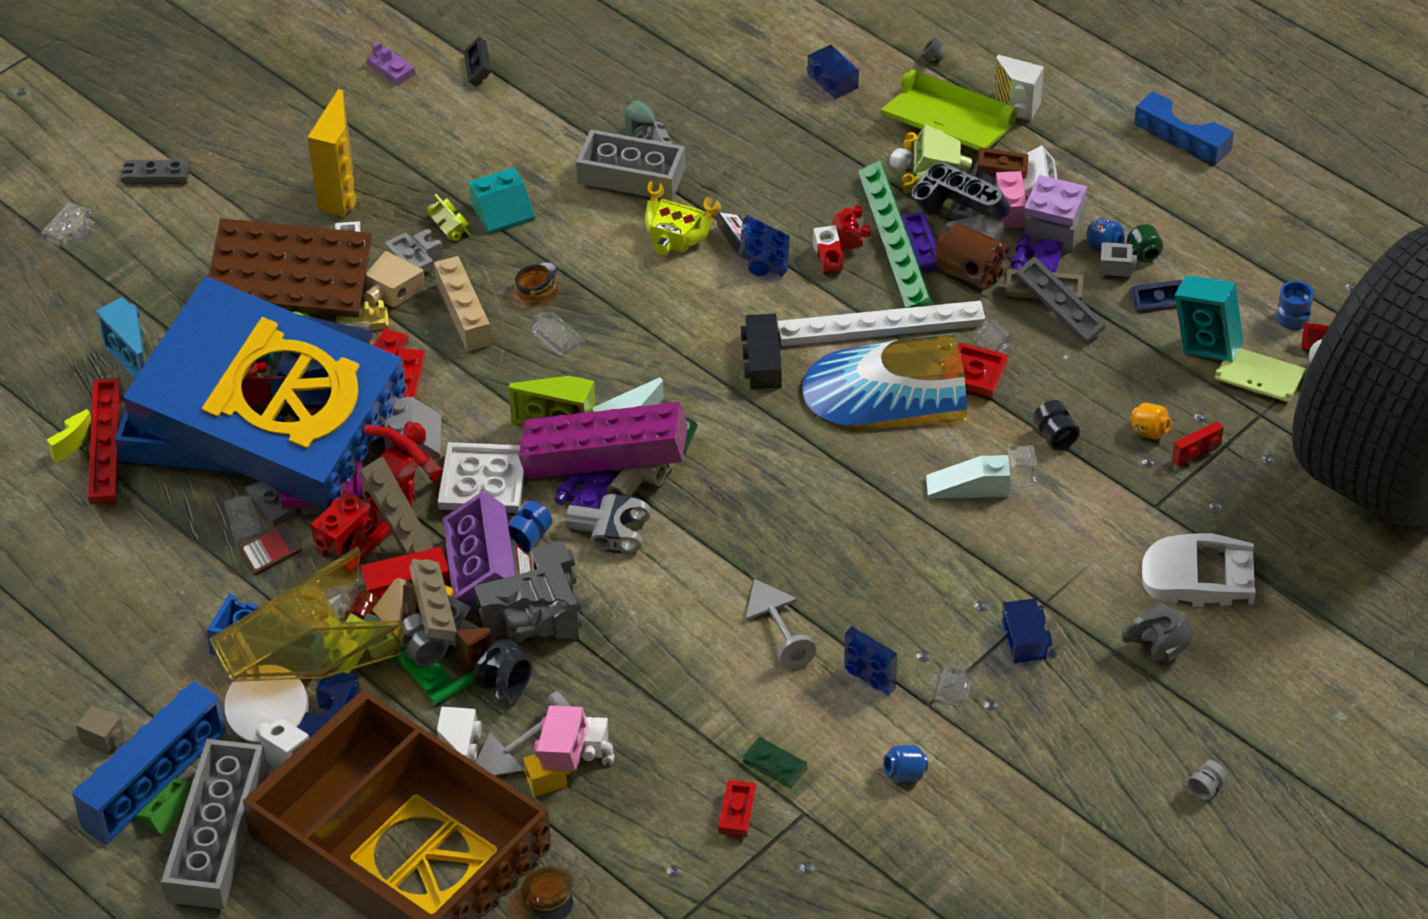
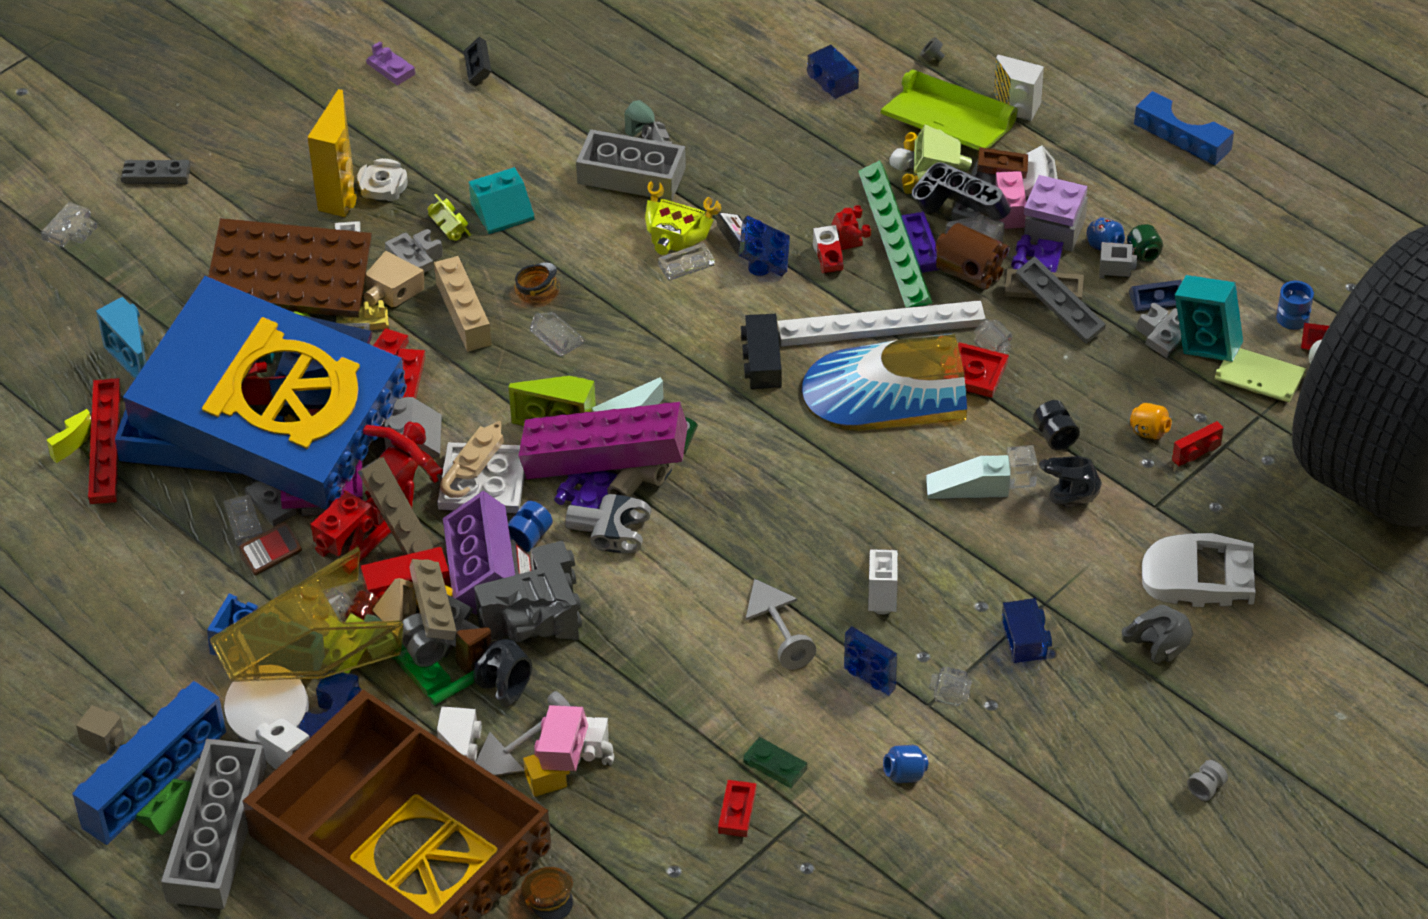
none -> white plate [357,159,408,201]
none -> tan plate [440,421,504,498]
none -> clear plate [658,243,715,281]
none -> white slope [868,550,897,614]
none -> black helmet [1039,456,1102,508]
none -> light grey plate [1136,303,1182,358]

